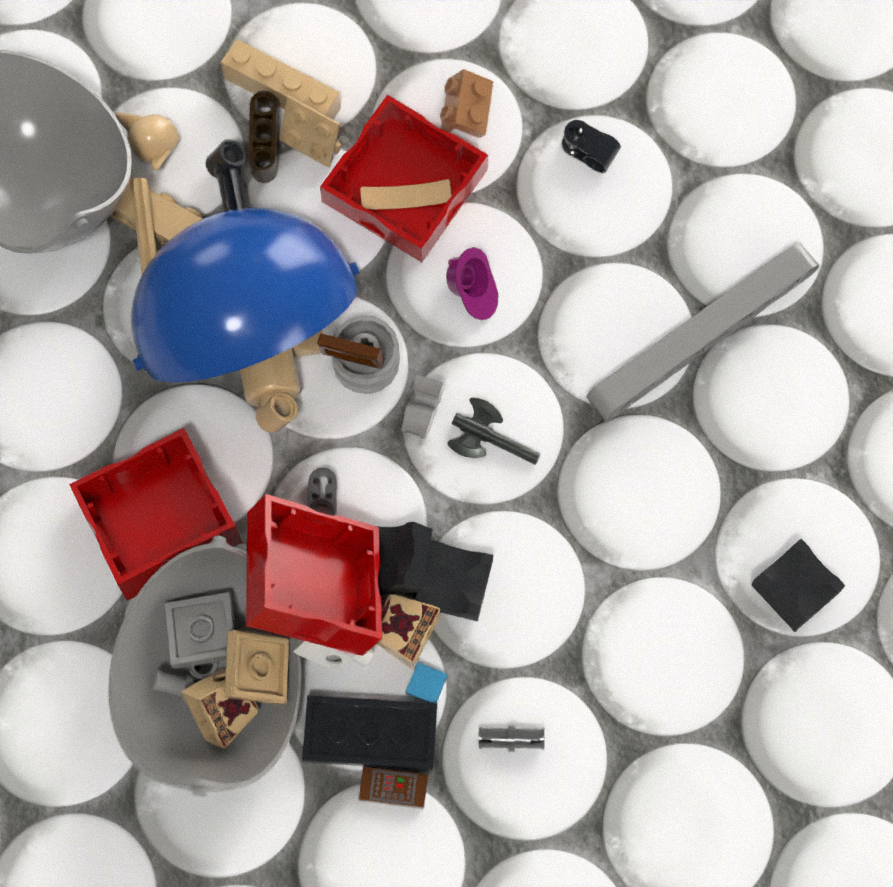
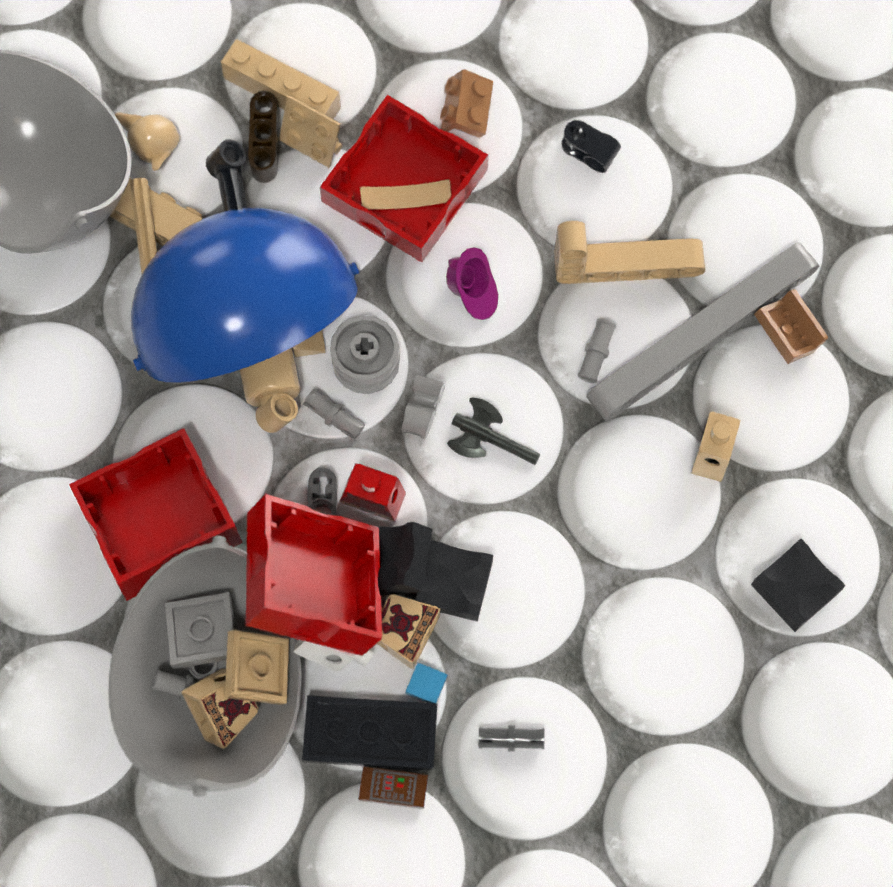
reddish brown tile [317,333,384,369] -> none
none -> light grey pin [303,389,365,441]
none -> red torso [339,463,406,522]
none -> tan beam [554,221,706,284]
none -> light grey pin [578,319,616,383]
none -> tan torso [691,411,741,482]
none -> medium nougat bracket [754,289,828,364]

